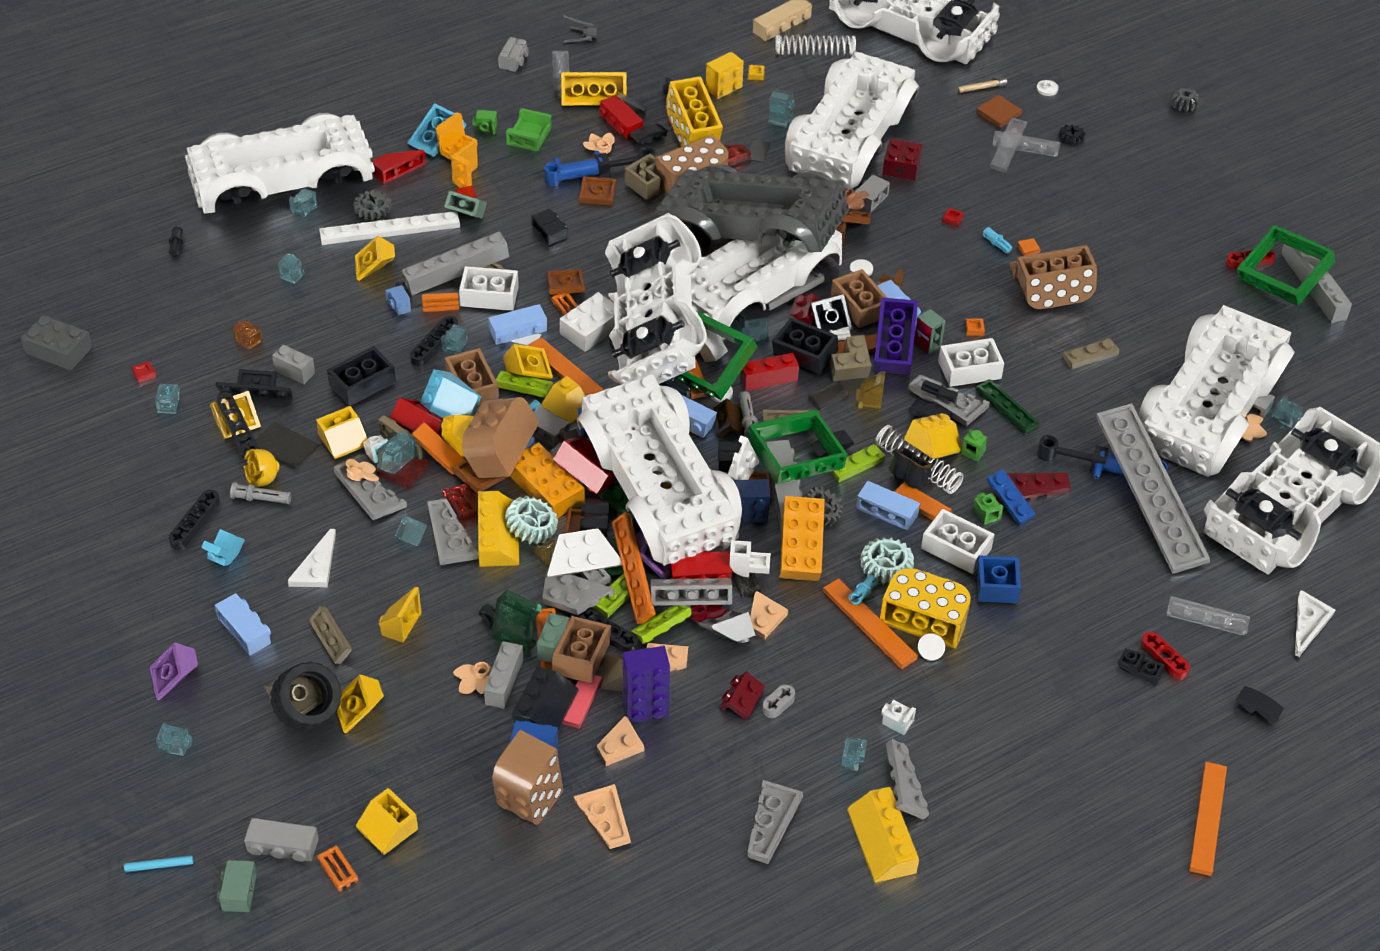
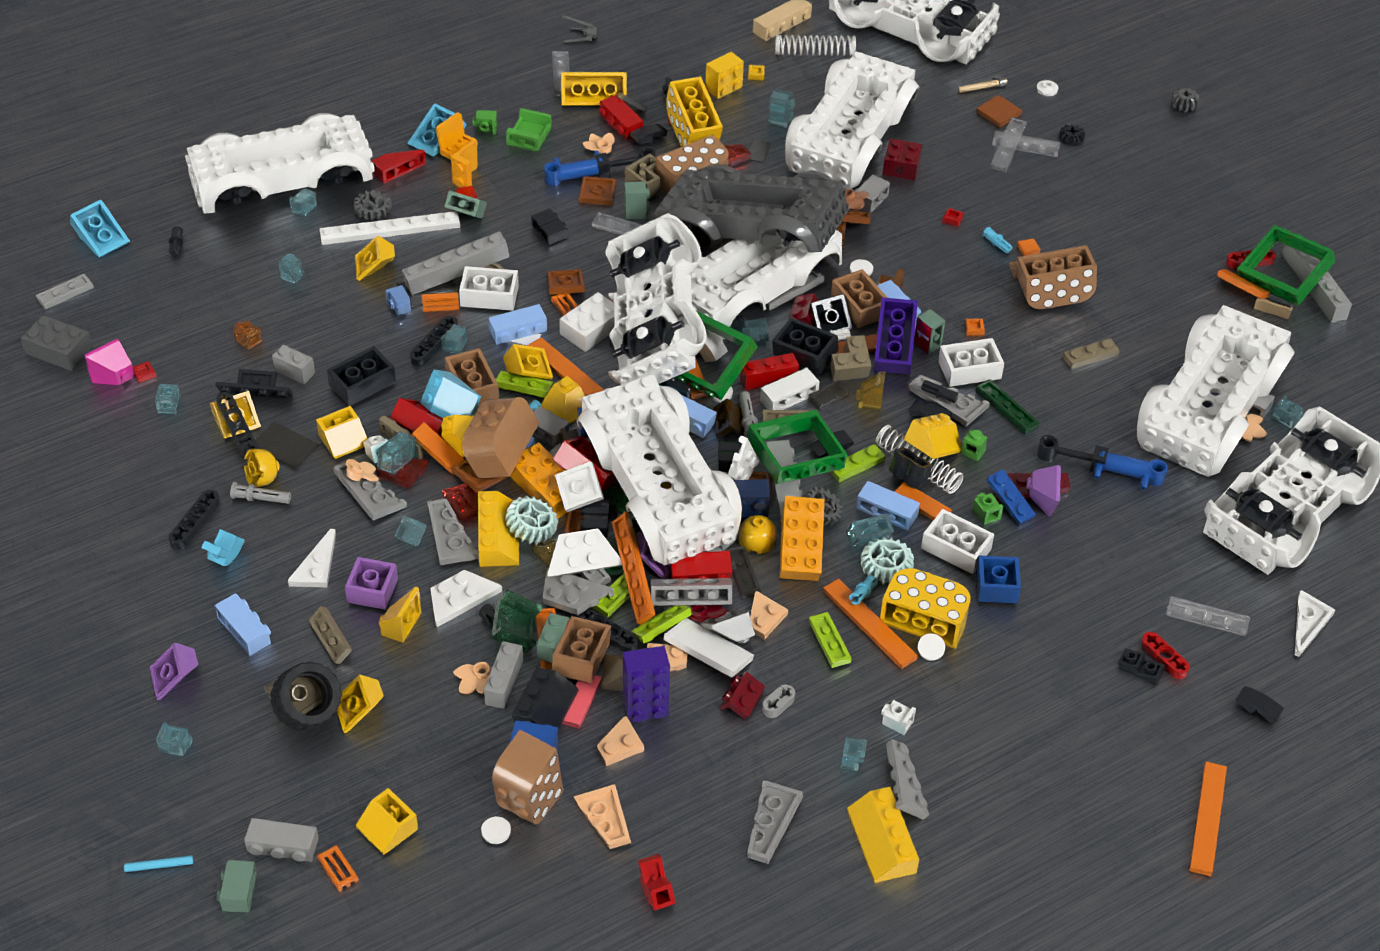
light grey brick [498,37,529,72] -> none
white brick [730,540,771,577] -> none
light grey plate [1096,403,1210,574] -> none
none -> light grey tile [36,274,94,310]
none -> medium azure slope [70,199,130,258]
none -> dark pink slope [84,339,135,385]
none -> medium lavender brick [345,557,398,610]
none -> white wing [430,570,502,627]
none -> white piece [481,817,511,844]
none -> white plate [555,462,604,512]
none -> clear tile [592,212,642,236]
none -> sand green brick [625,181,650,220]
none -> red brick [637,854,675,910]
none -> white tile [663,618,754,677]
none -> yellow cylinder [738,515,777,554]
none -> white brick [760,368,819,410]
none -> lime plate [809,612,851,668]
none -> clear light blue brick [846,514,894,549]
none -> medium lavender slope [1026,465,1061,516]
none -> orange tile [1217,269,1271,299]
none -> tan slope [1254,298,1293,319]

